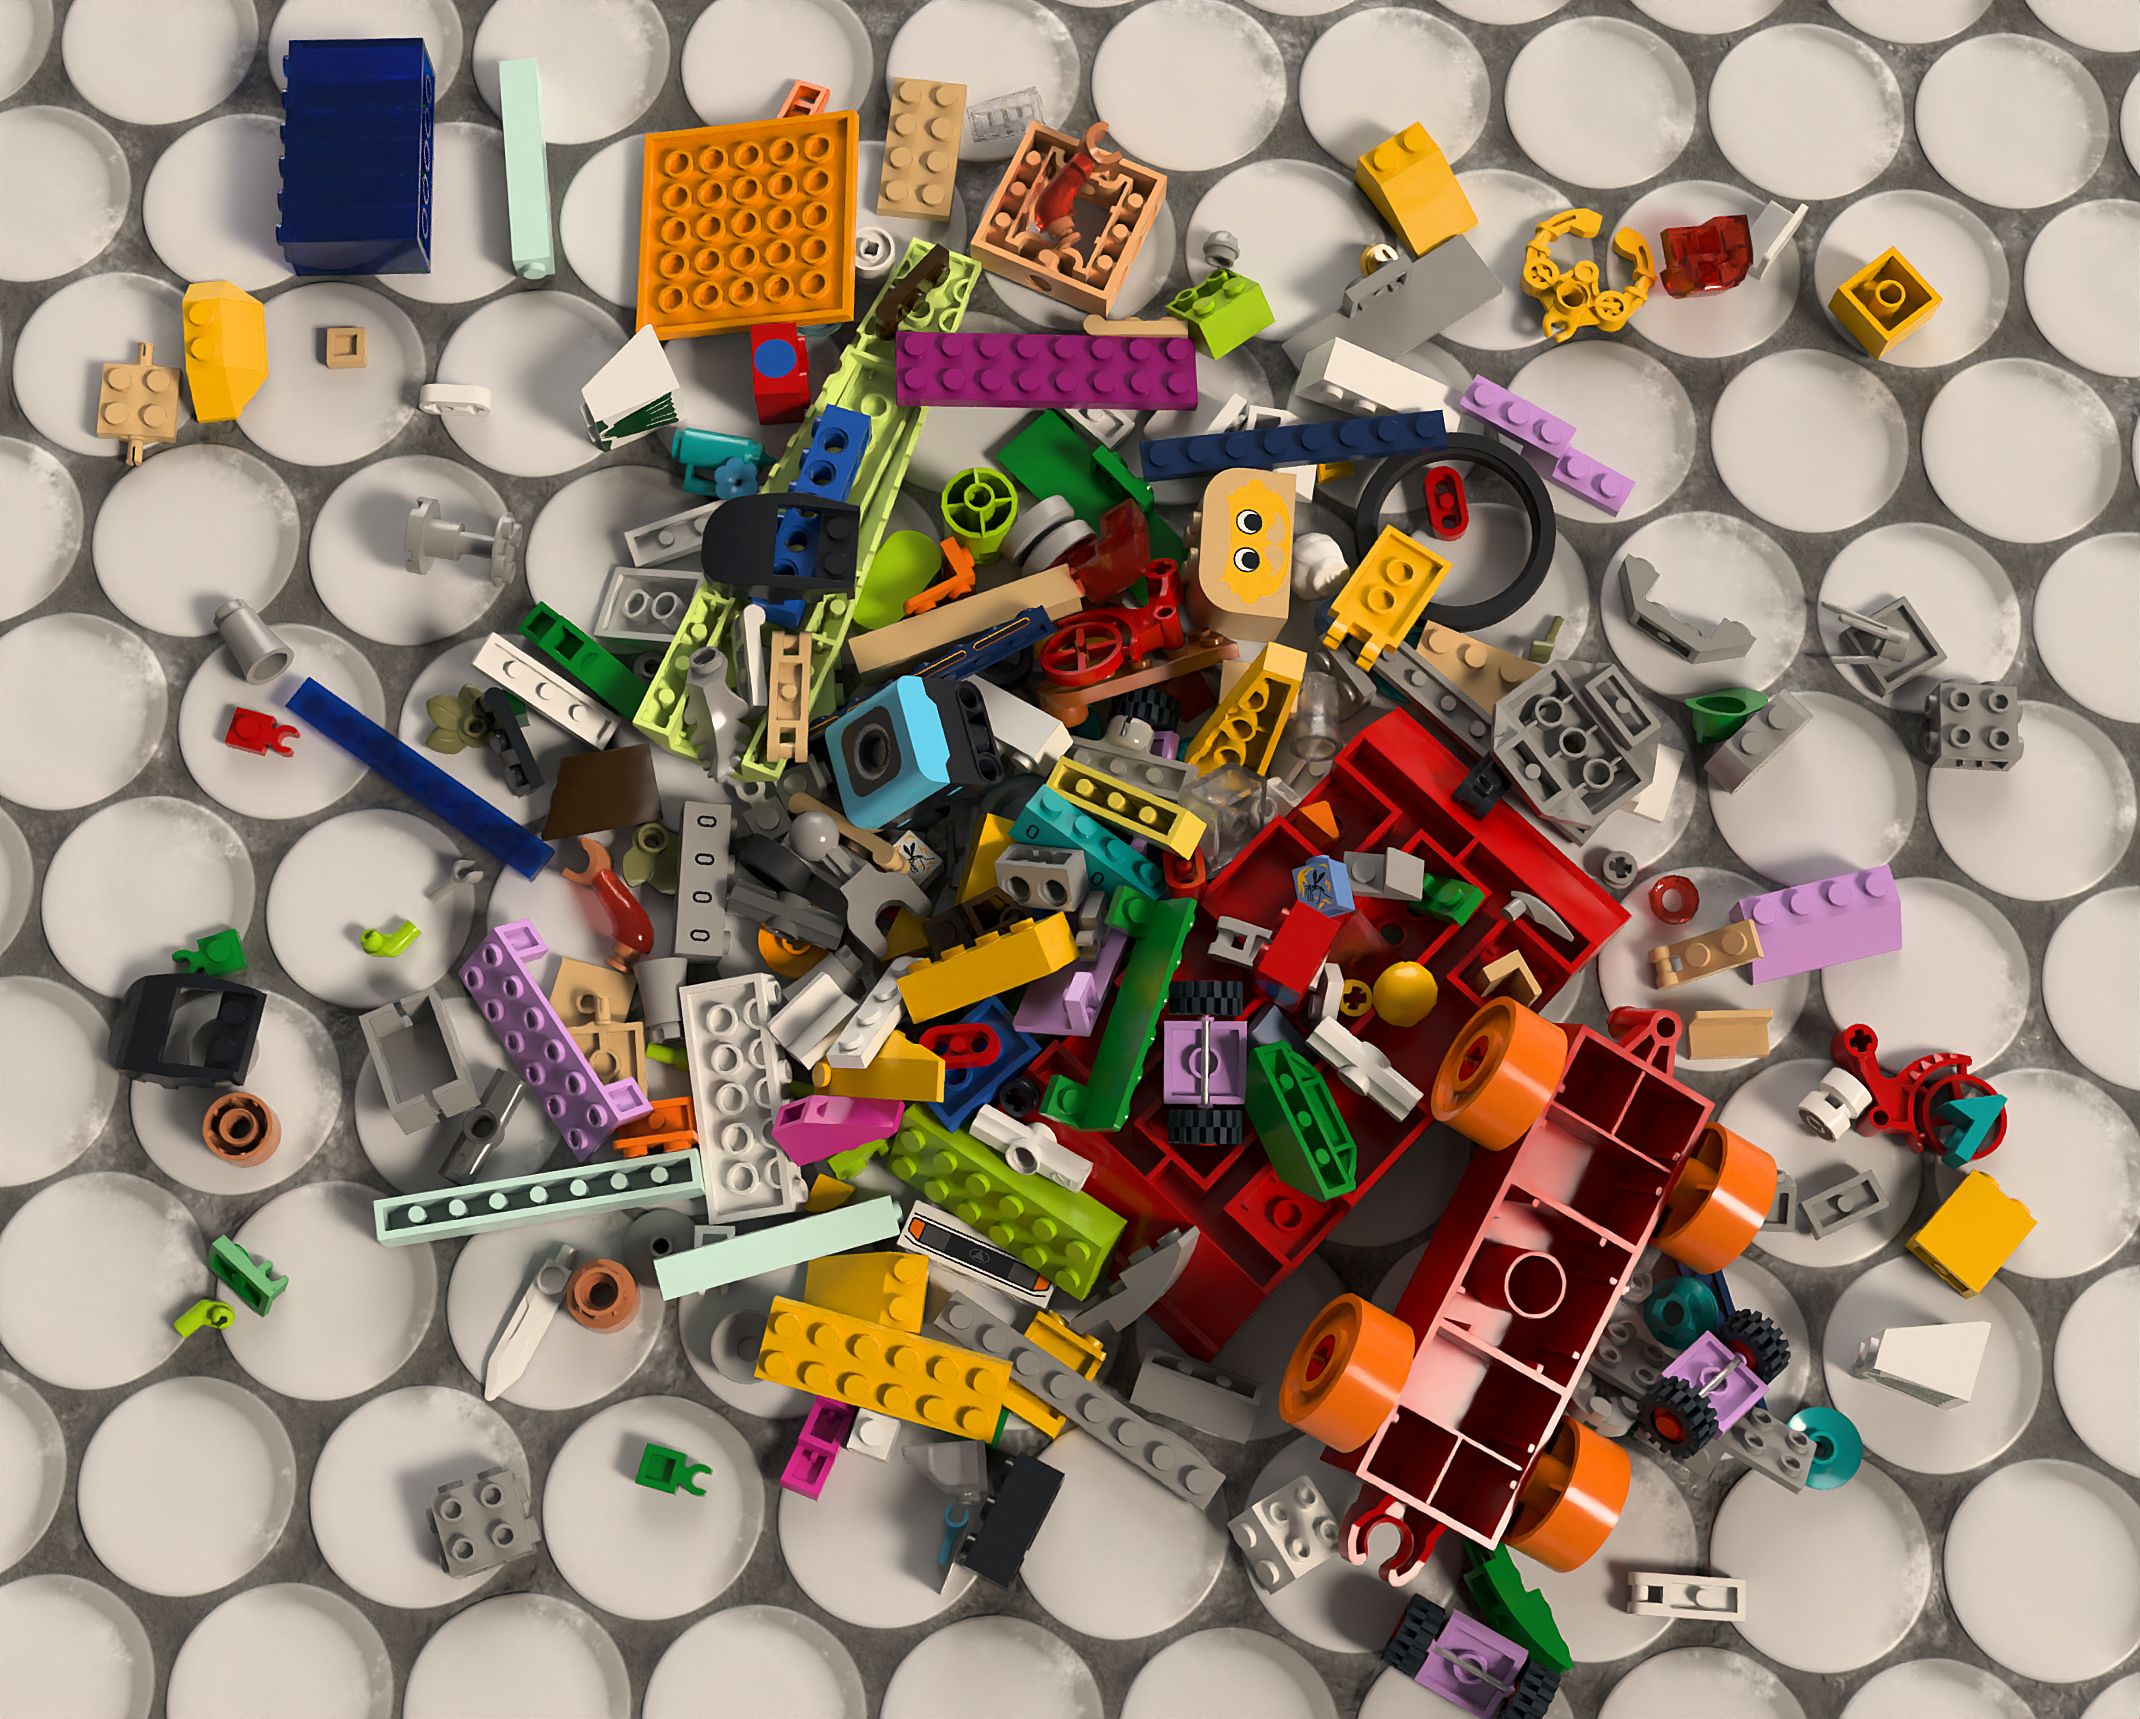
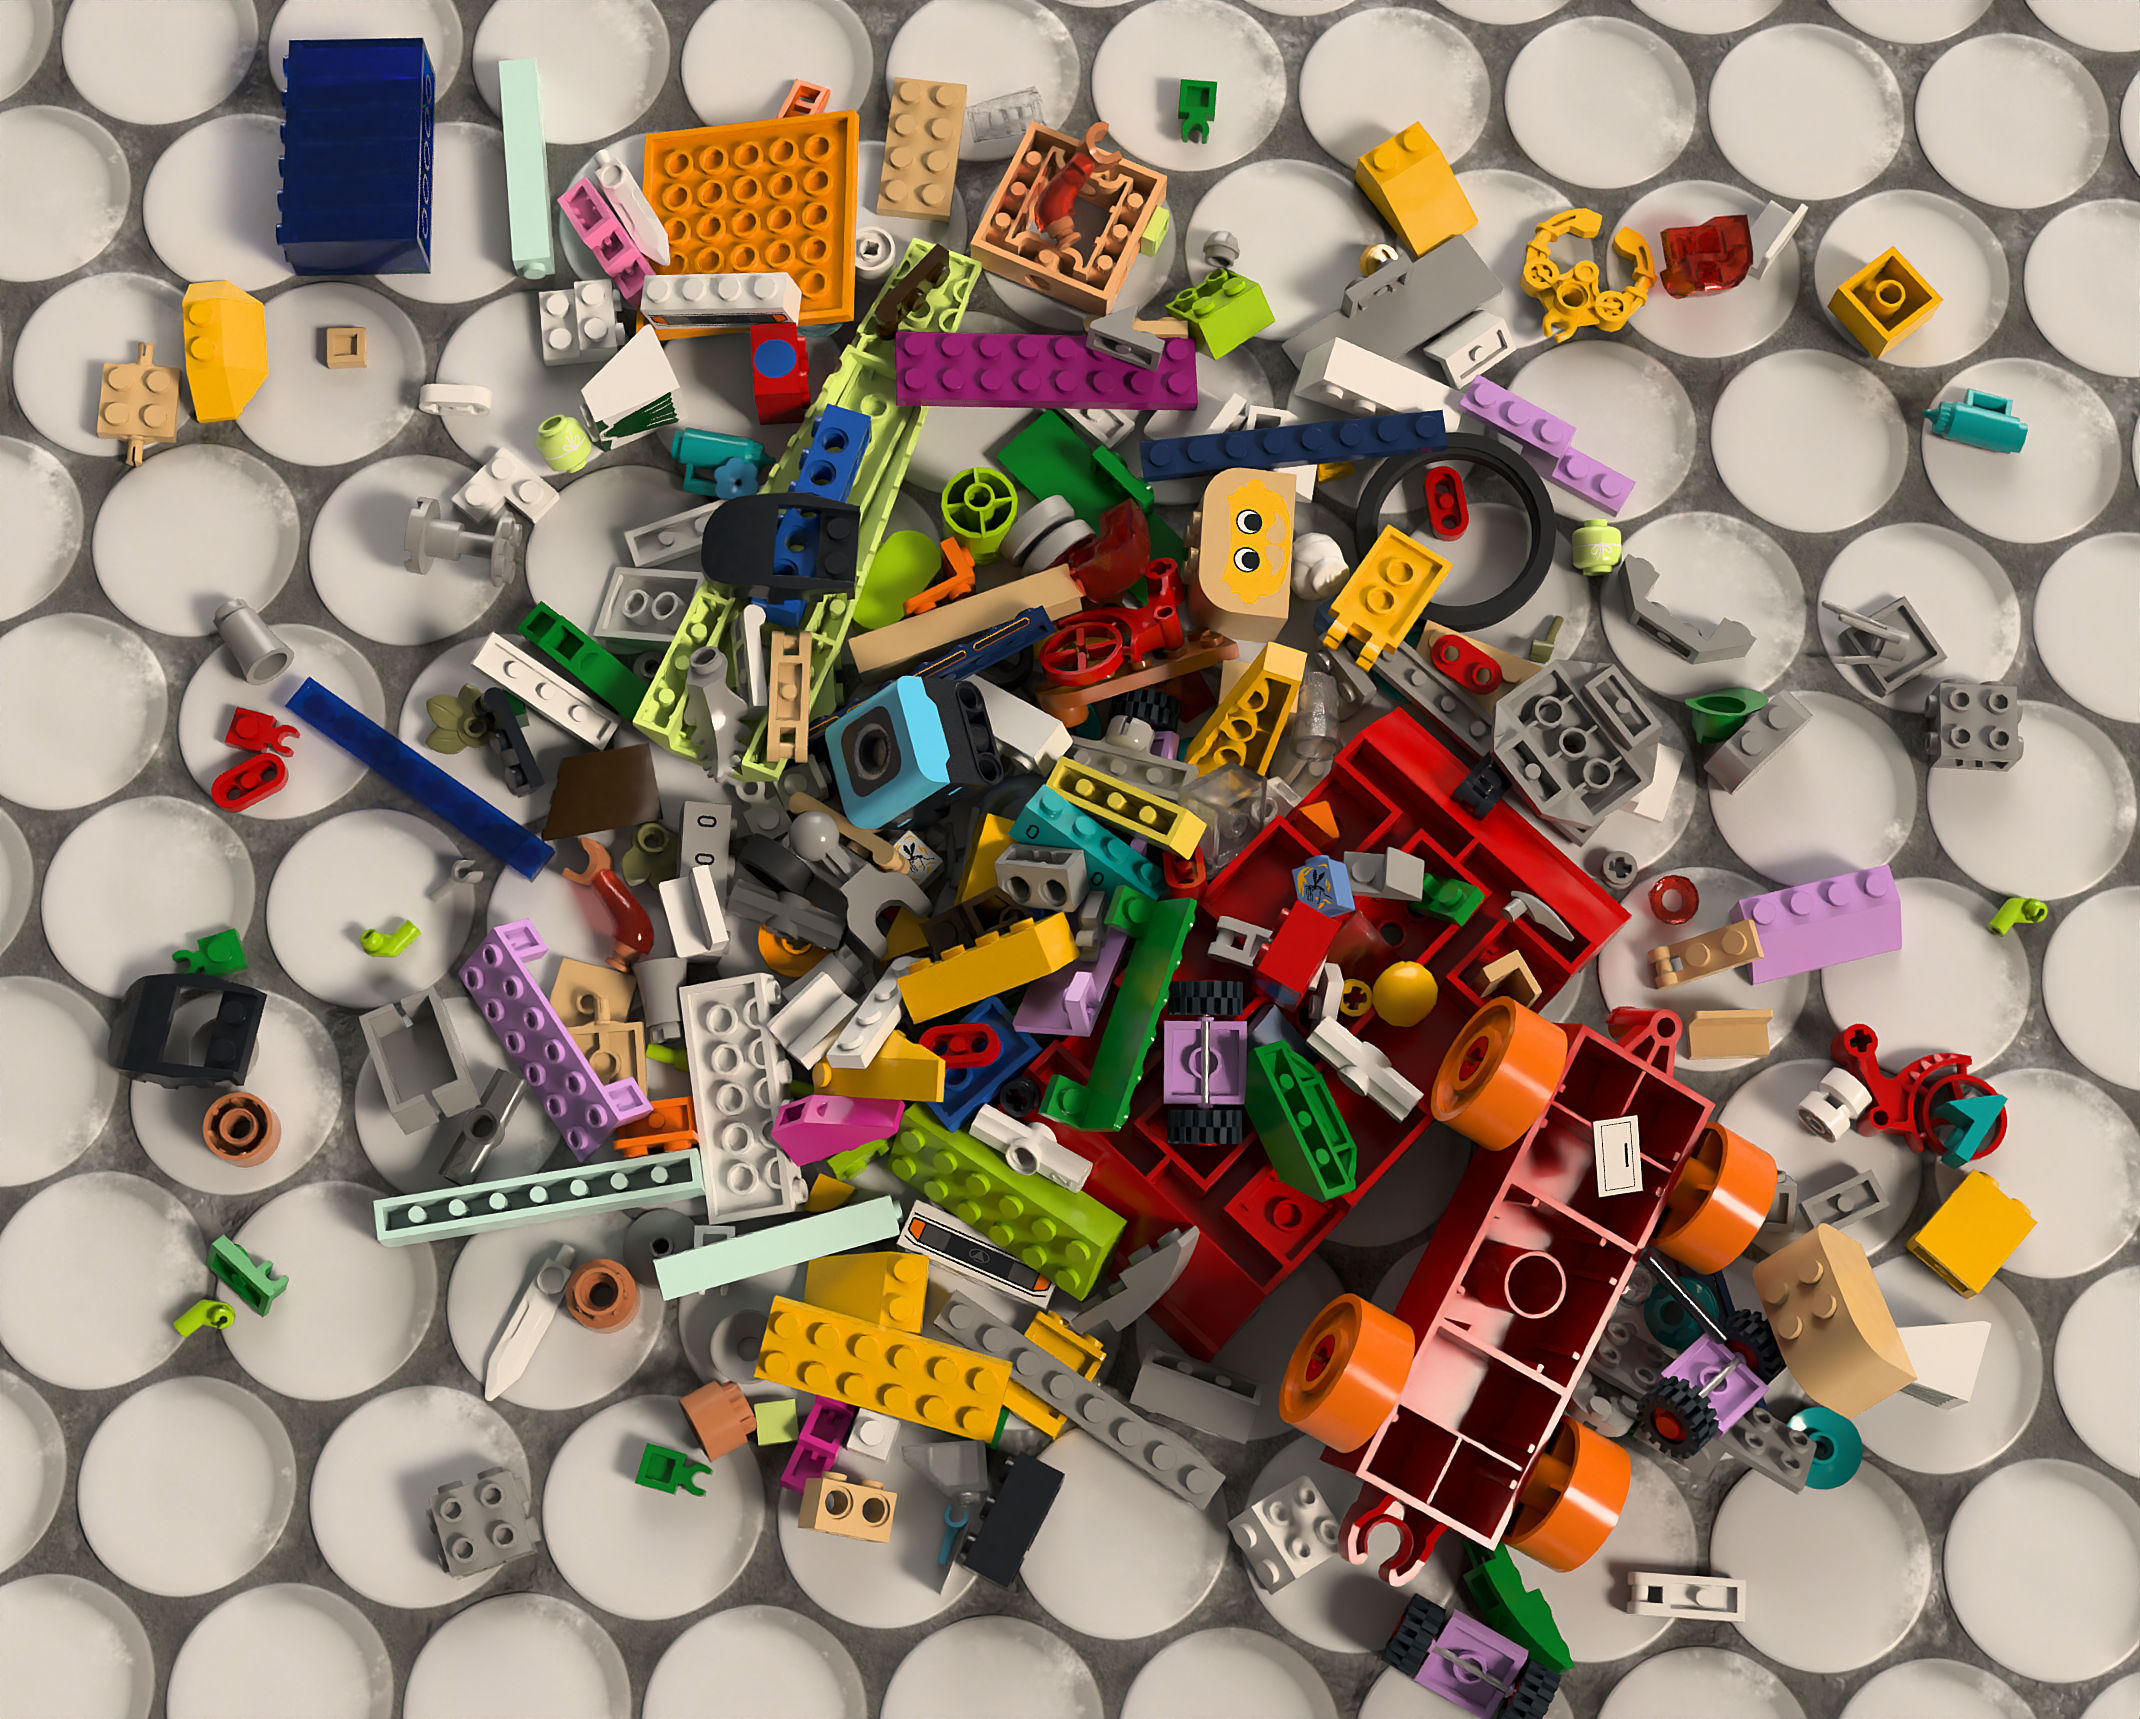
none -> red plate [211,753,289,813]
none -> white plate [451,447,560,528]
none -> yellowish green head [535,415,592,473]
none -> white plate [539,279,626,367]
none -> bright pink slope [557,177,656,308]
none -> white piece [594,150,670,267]
none -> white brick [640,272,802,329]
none -> white panel [658,865,729,959]
none -> nougat piece [678,1380,757,1463]
none -> yellowish green tile [754,1399,799,1446]
none -> tan brick [797,1471,897,1543]
none -> light grey slope [1085,304,1165,372]
none -> yellowish green tile [1140,206,1170,258]
none -> green plate [1178,79,1217,144]
none -> white panel [1423,310,1516,390]
none -> red plate [1430,634,1502,695]
none -> yellowish green head [1572,519,1622,576]
none -> white sticker [1593,1115,1643,1197]
none -> black bar [1639,1250,1729,1344]
none -> tan brick [1752,1223,1918,1420]
none -> teal piece [1922,388,2028,454]
none -> lime arm [1987,898,2048,937]

